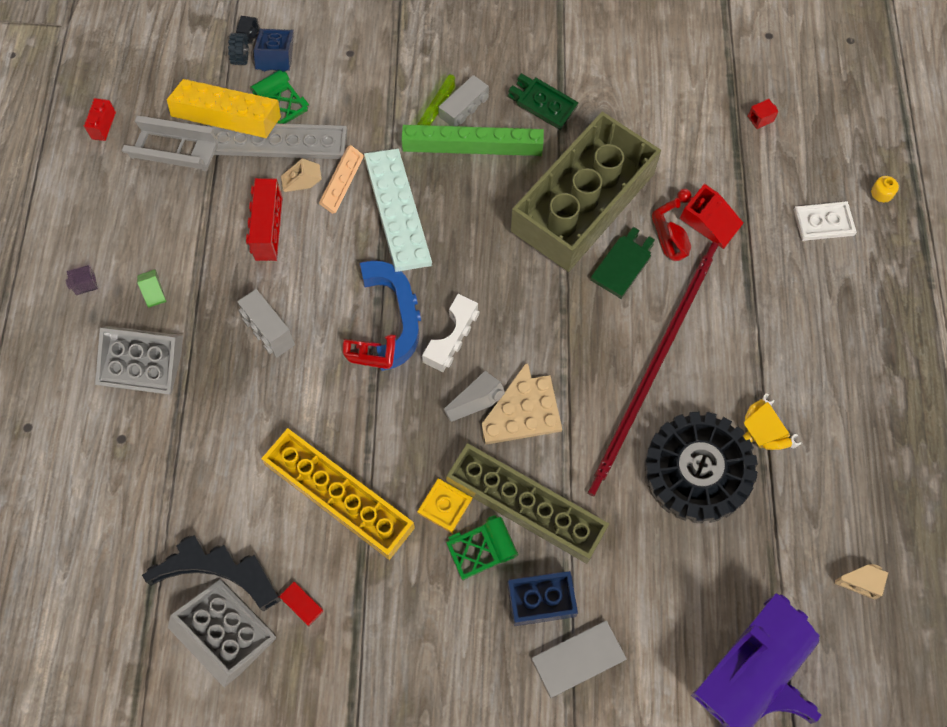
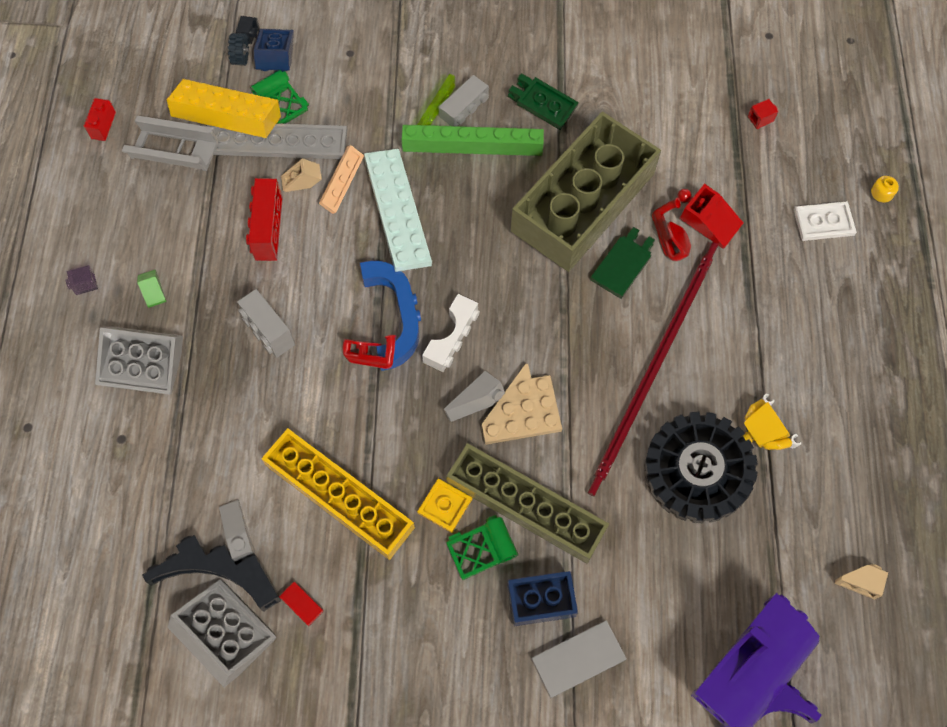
none -> light grey slope [219,500,256,564]

